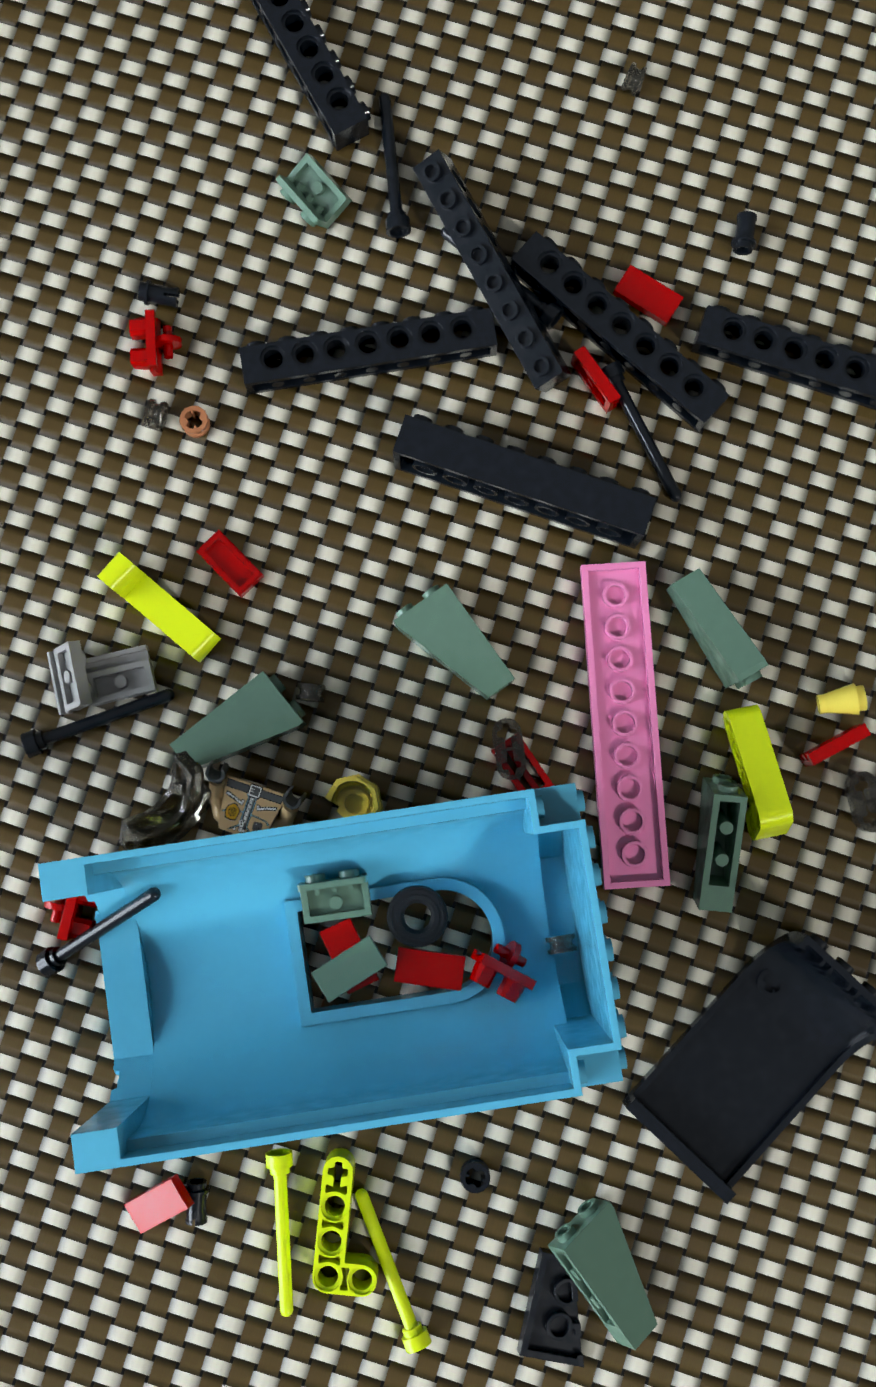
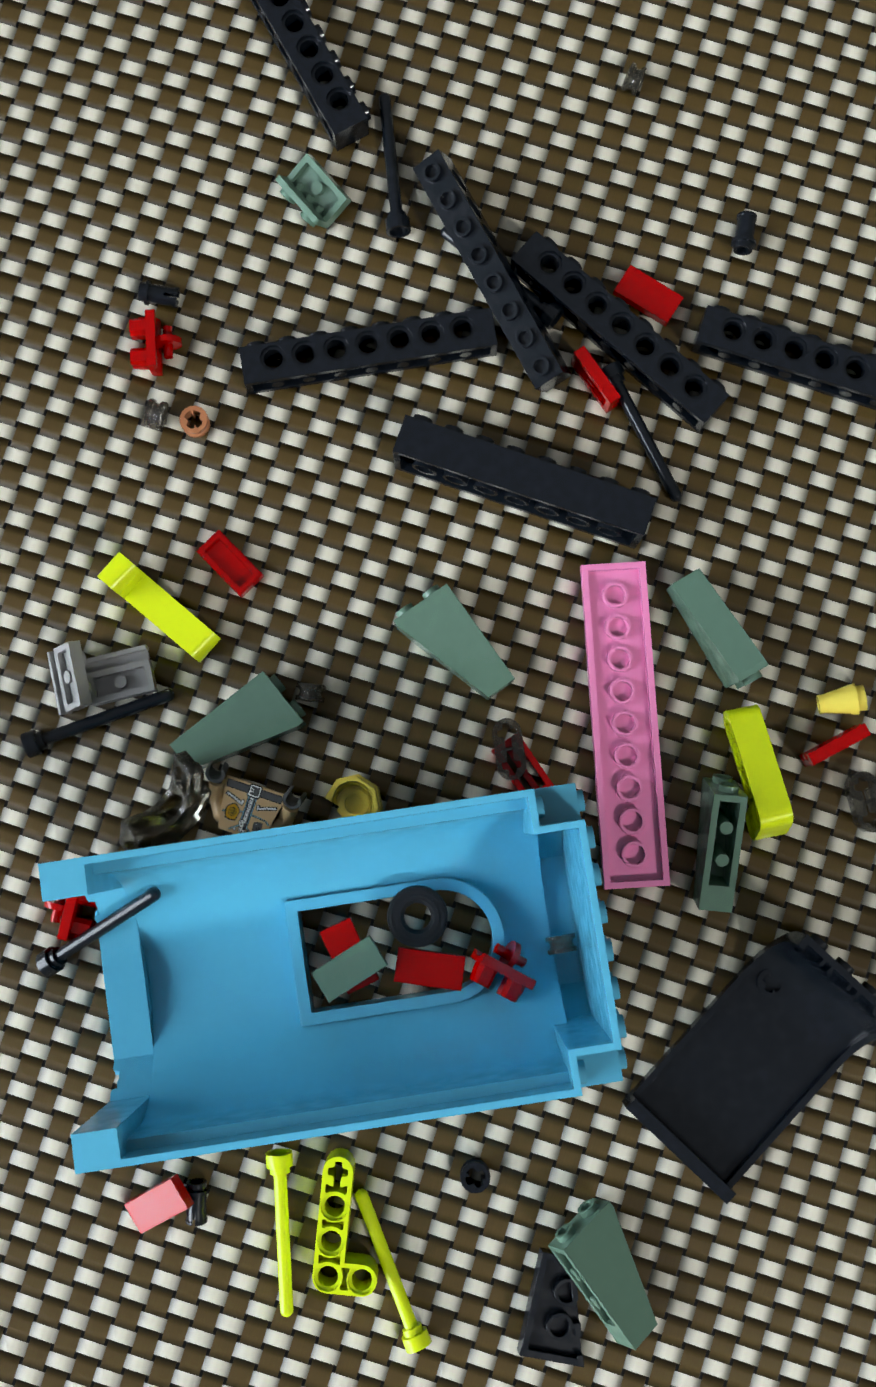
sand green bracket [297,868,373,924] -> none

